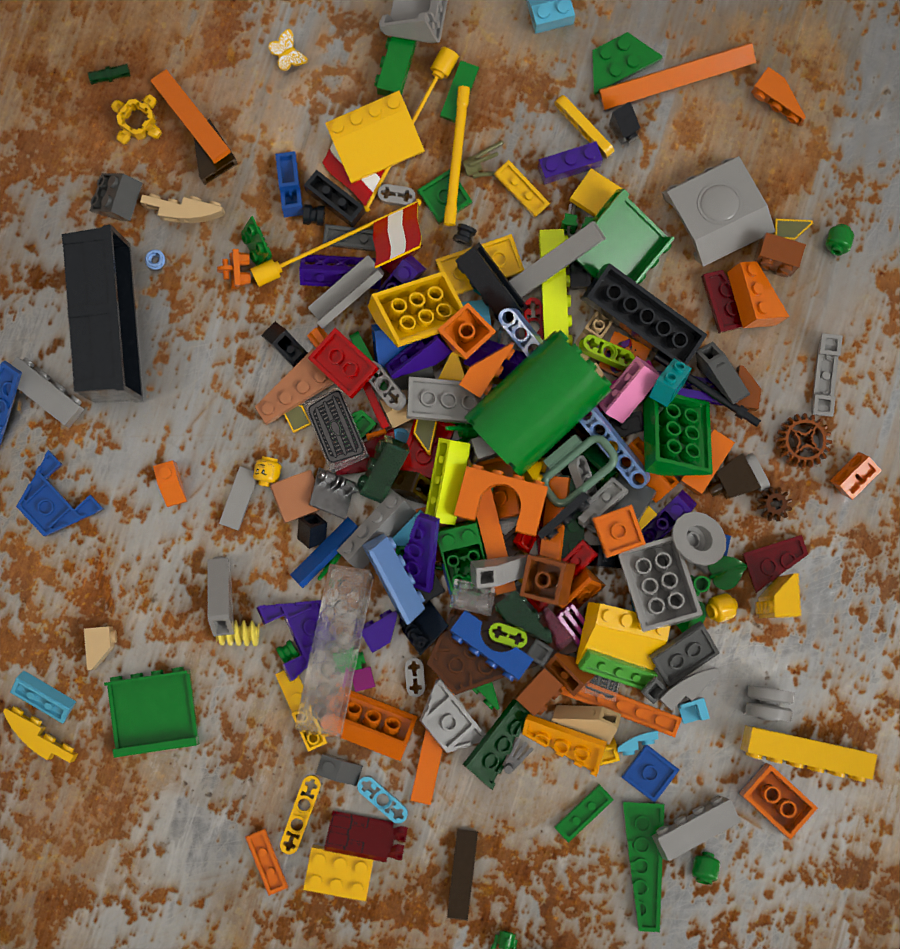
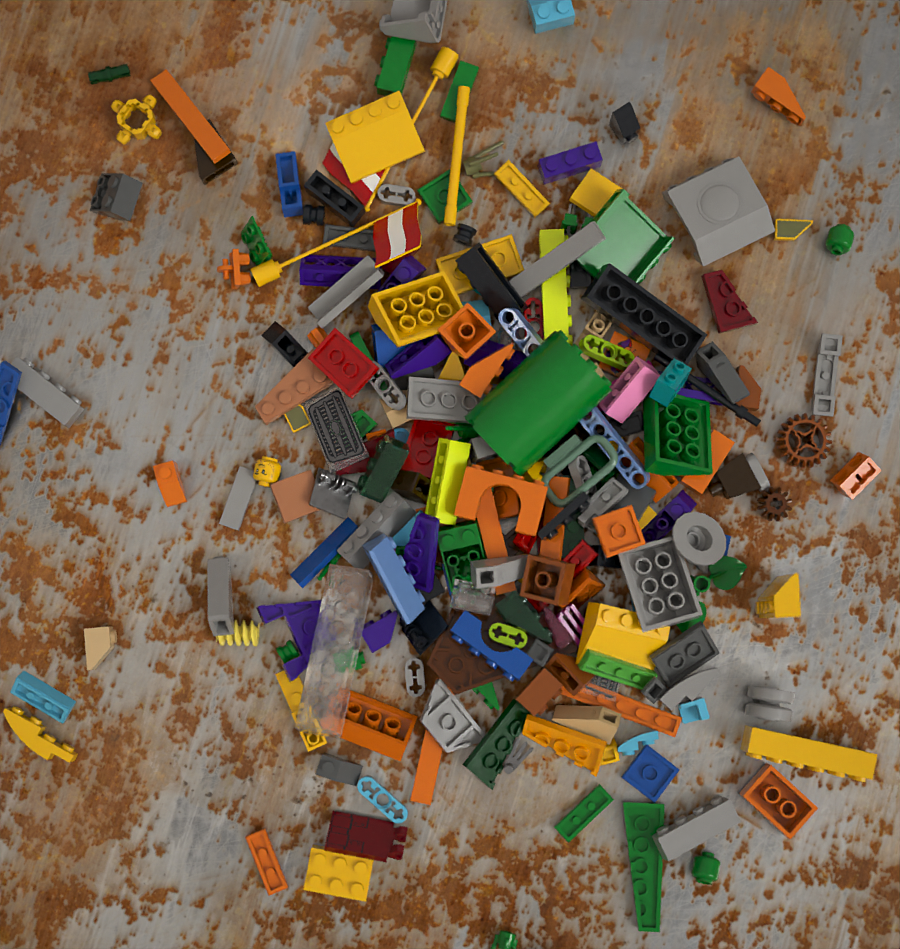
blue wing [16,450,104,537] -> none
black piece [62,224,143,403] -> none
green panel [104,667,200,758] -> none
tan slope [140,194,225,223] -> none
light blue plate [145,249,166,270] -> none
animal [268,29,308,71] -> none
yellow beam [280,775,321,855] -> none
black panel [297,513,327,549] -> none
magenta tile [350,666,376,692] -> none
red tile [363,381,390,430] -> none
olive tile [414,419,438,455] -> none
dark brown slope [447,829,478,921] -> none
yellow beam [554,95,615,159] -> none
green wing [592,32,663,95] -> none
orange tile [599,43,756,110] -> none
yellow head [706,593,738,623] -> none
orange wedge [727,261,790,328] -> none
dark red wing [742,535,808,593] -> none
dark orange brick [753,232,806,277] -> none

